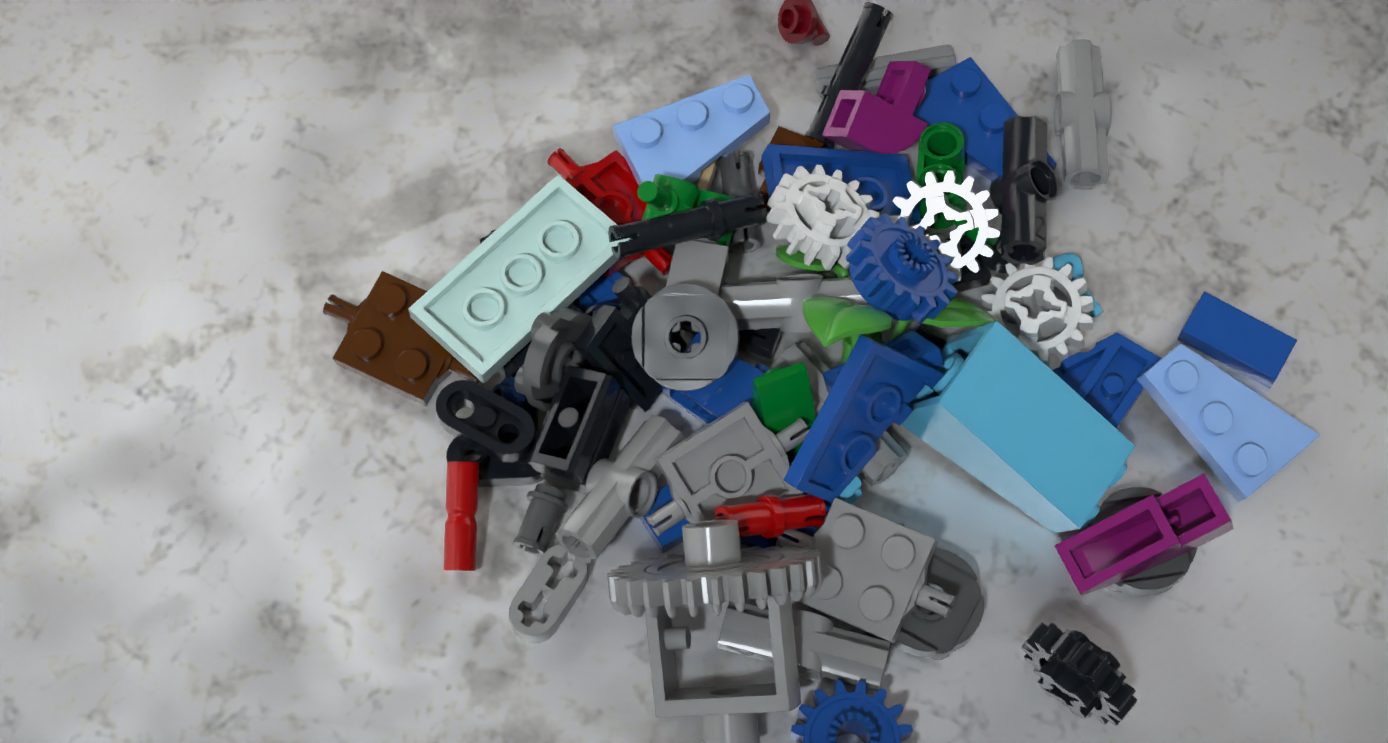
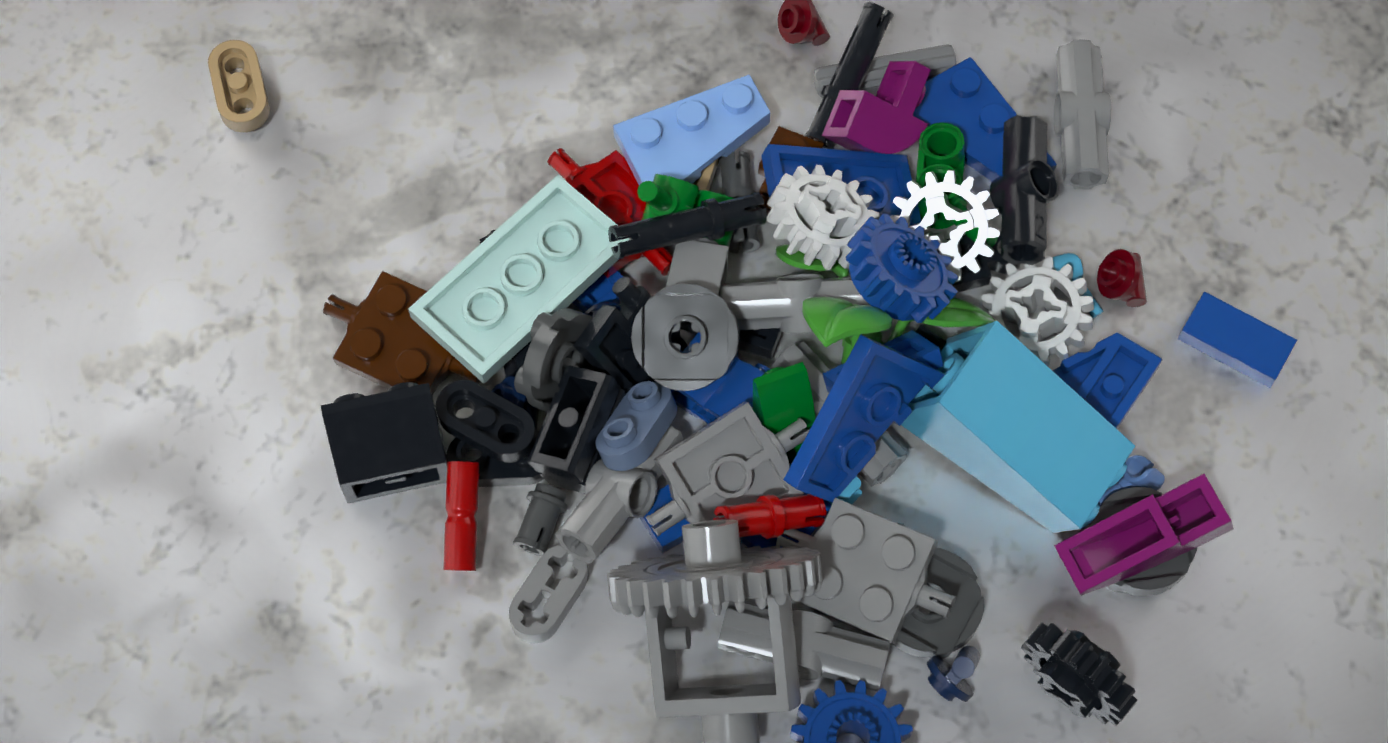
light blue wing [1137,344,1320,502] -> none
none -> tan plate [208,40,270,132]
none -> black slope [320,382,447,503]
none -> sand blue plate [596,381,678,471]
none -> dark blue plate [927,646,980,702]
none -> dark red plate [1097,249,1147,307]
none -> medium blue hand [1098,455,1165,506]

